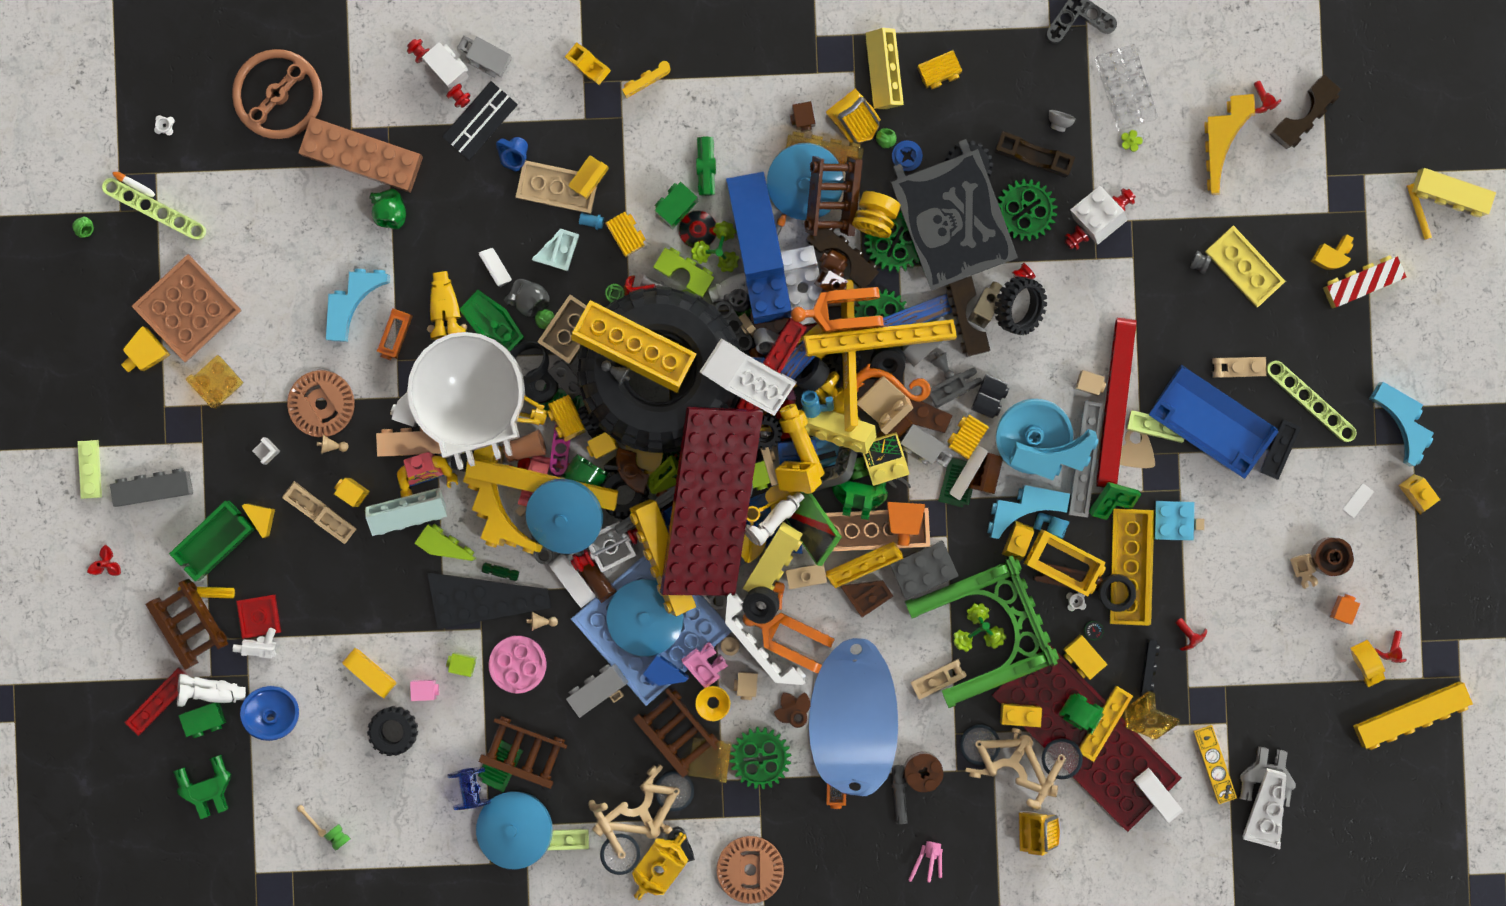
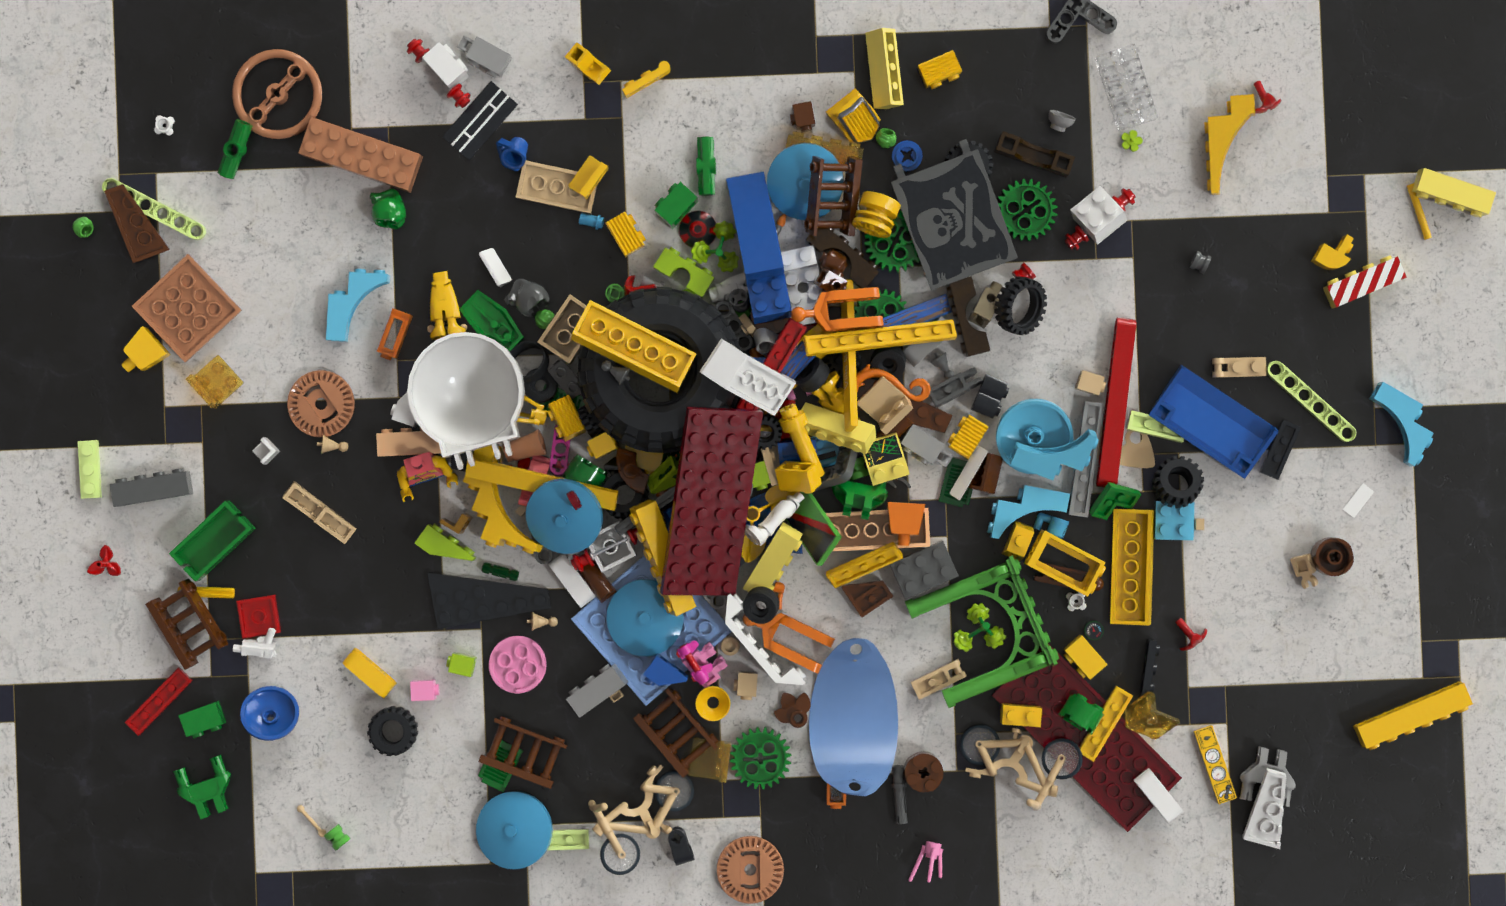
white piece [112,172,155,197] -> none
white piece [177,674,246,707] -> none
yellow slope [242,504,275,538] -> none
yellow brick [334,478,370,507] -> none
light aqua brick [365,488,447,536] -> none
clear blue hose [447,767,491,810] -> none
light aqua wing [532,229,579,271] -> none
yellow plate [632,832,688,900] -> none
tan brick [786,564,827,589] -> none
dark azure piece [801,390,834,418] -> none
yellow piece [1019,812,1060,856] -> none
black tyre [1098,574,1136,612] -> none
light yellow tile [1205,225,1286,308] -> none
dark brown arch [1270,75,1341,149] -> none
orange brick [1330,594,1360,625] -> none
yellow brick [1350,640,1385,687] -> none
red plant [1375,630,1407,663] -> none
yellow torso [1398,474,1440,515] -> none
none -> reddish brown wing [104,184,170,263]
none -> green piece [217,119,253,179]
none -> pearl gold panel [439,513,473,534]
none -> dark red tile [566,490,582,510]
none -> dark pink piece [676,640,713,685]
none -> black tyre [1152,456,1204,508]

